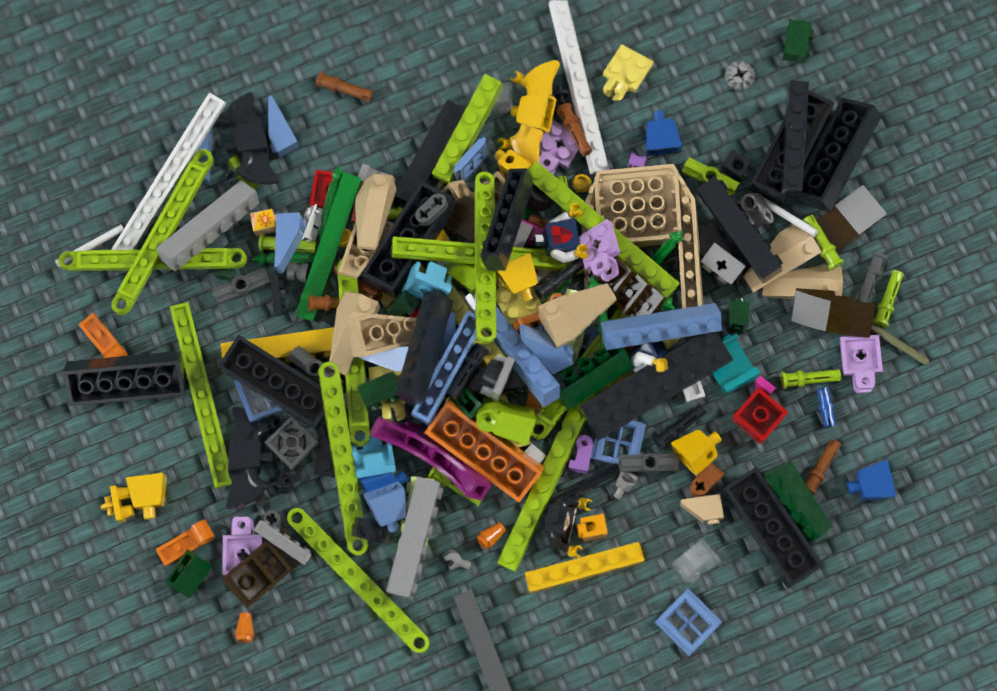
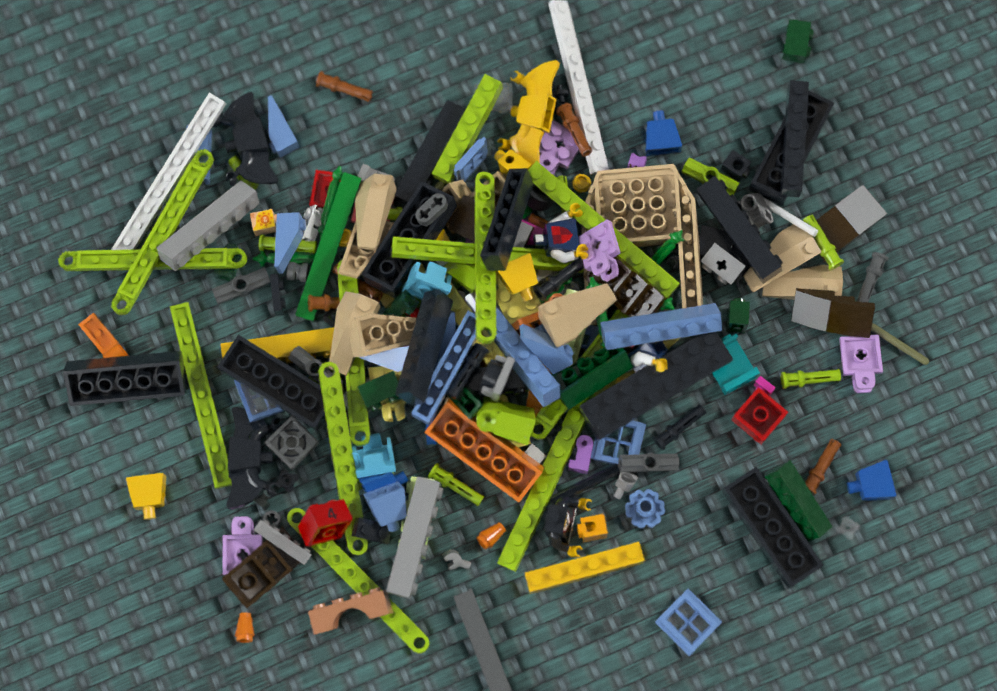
white bar [55,224,124,267] -> none
yellow hips [101,485,135,523] -> none
orange plate [156,520,215,567] -> none
dark green brick [165,549,212,599] -> none
black plate [314,436,335,478] -> none
magenta arch [370,417,491,501] -> none
light yellow plate [603,44,654,101] -> none
yellow torso [671,430,722,475] -> none
clear brick [671,539,717,584] -> none
tan slope [680,494,724,525] -> none
white plate [683,381,705,403] -> none
dark orange piece [689,462,725,498] -> none
light grey gear [725,61,755,90] -> none
black brick [794,98,881,213] -> none
blue pin [816,387,837,428] -> none
lime pin [872,270,904,328] -> none
none -> red brick [298,499,353,547]
none -> nougat arch [308,587,393,635]
none -> medium blue plant [625,489,665,529]
none -> clear plate [836,516,860,540]

